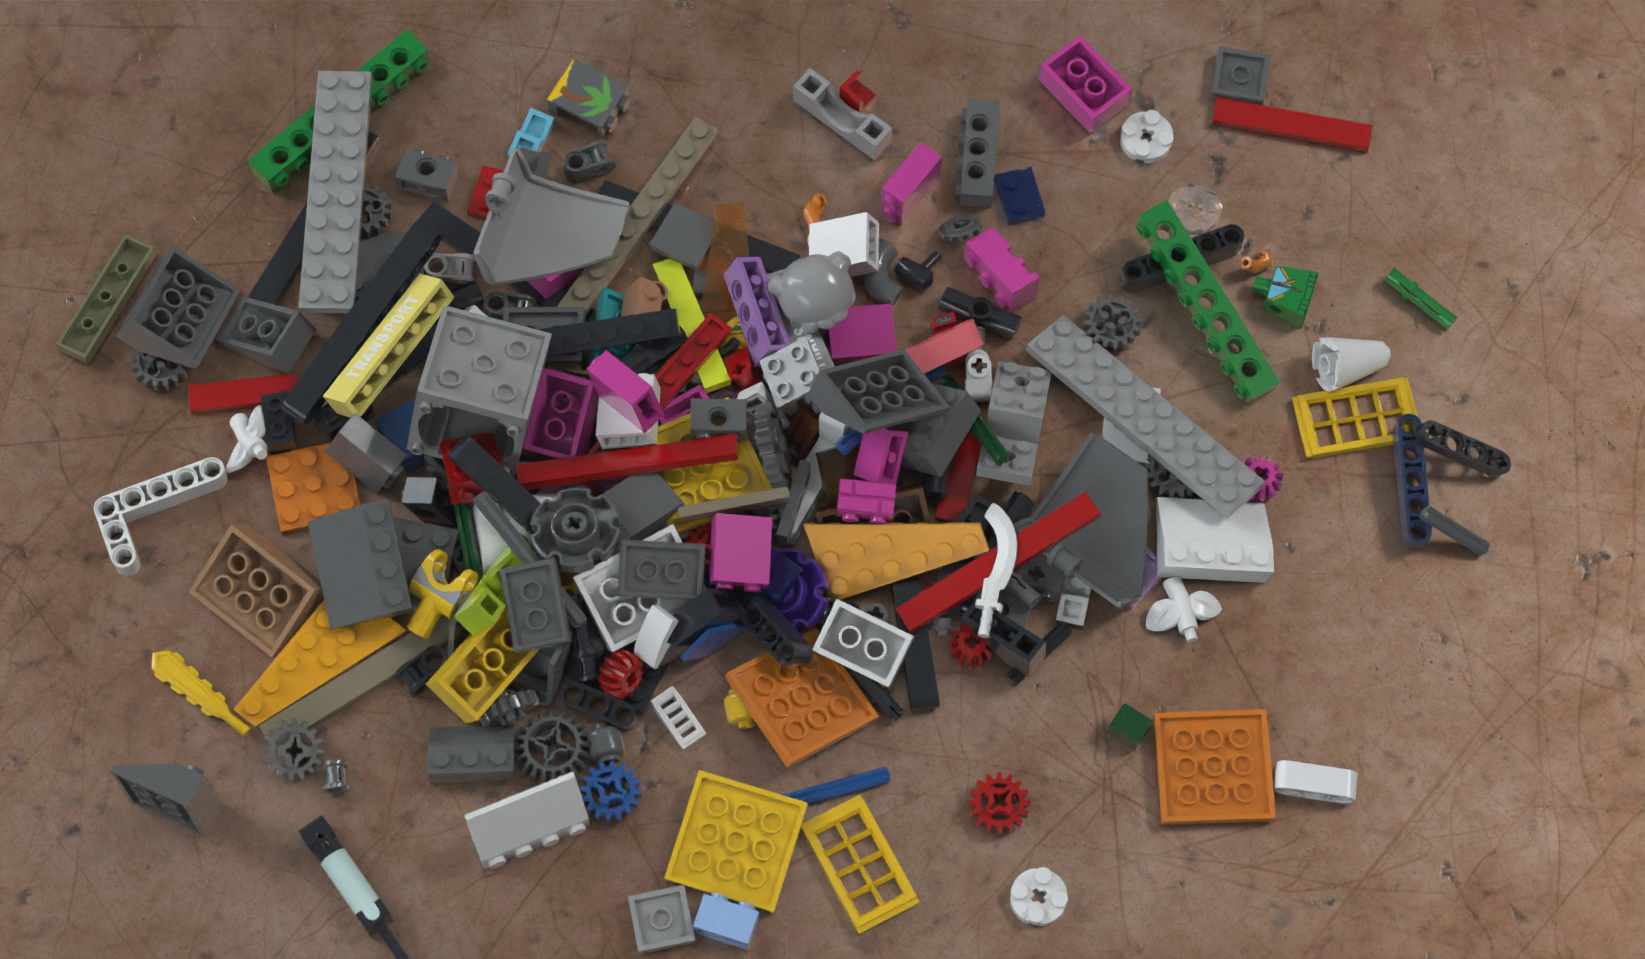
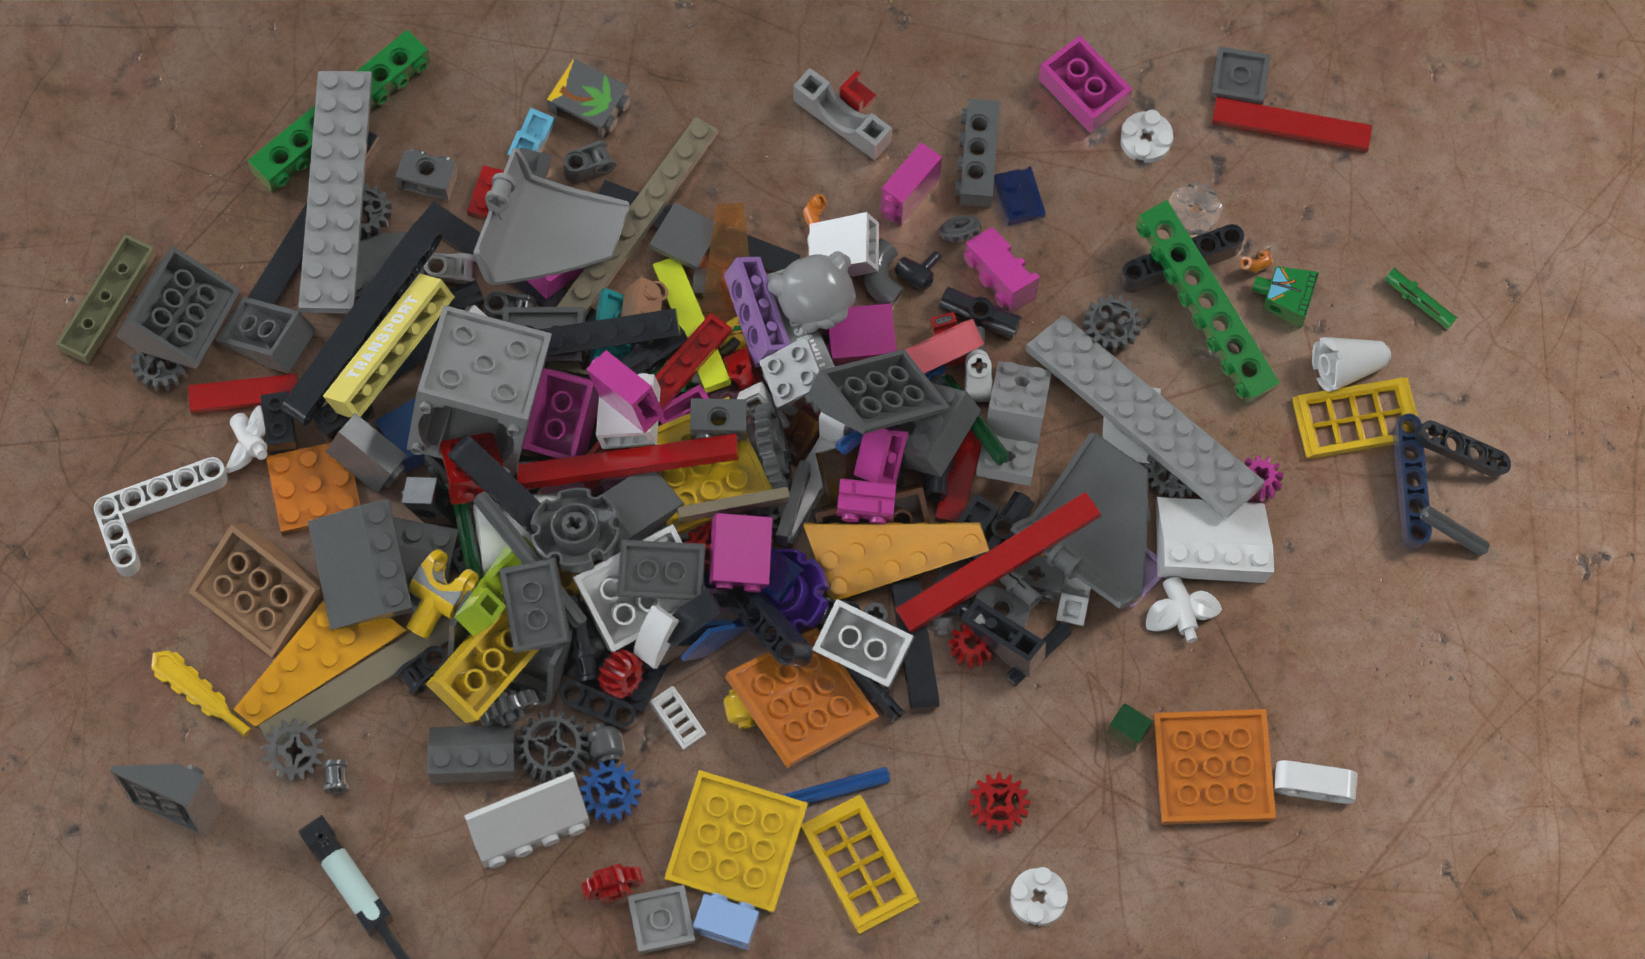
white sword [975,503,1017,638] -> none
none -> red gear [581,864,644,903]

